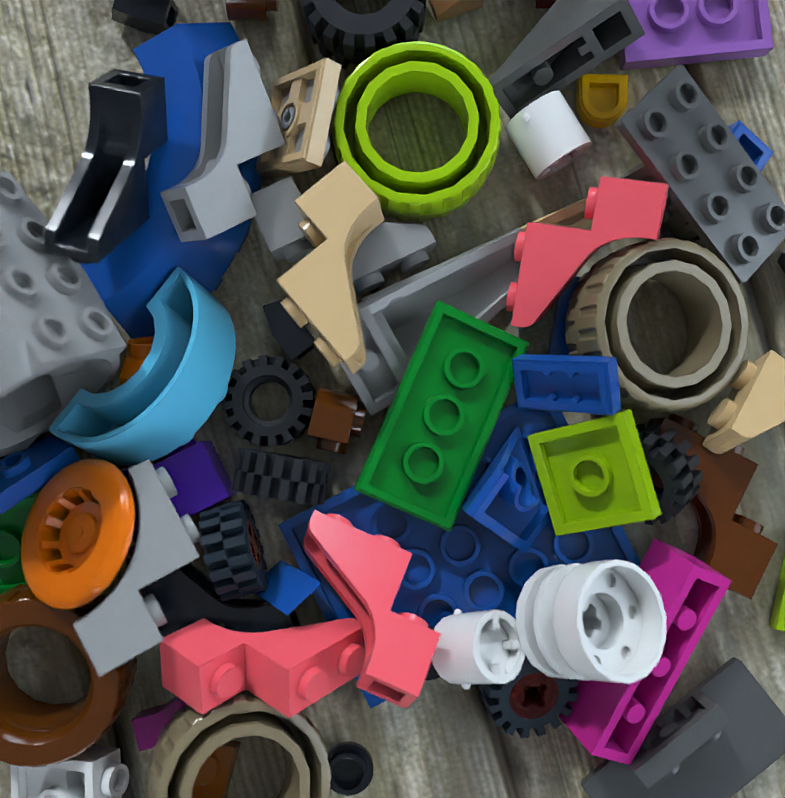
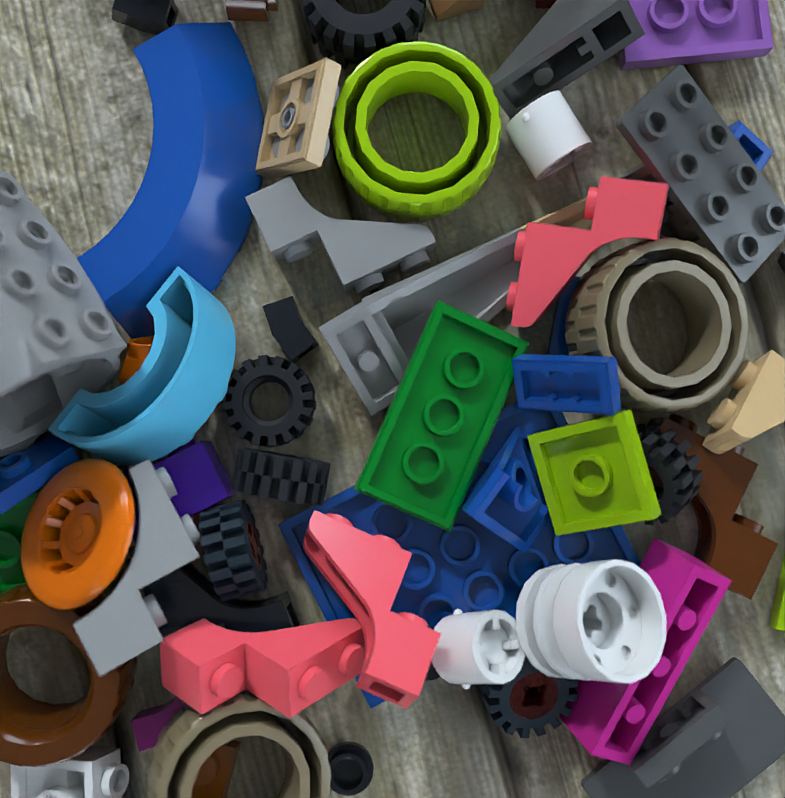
black arch [44,69,168,264] -> none
light grey arch [160,39,286,242] -> none
blue sticker [255,560,321,615] -> none
tan arch [276,161,384,374] -> none
reddish brown plate [307,387,367,455] -> none
yellow tile [576,74,628,128] -> none

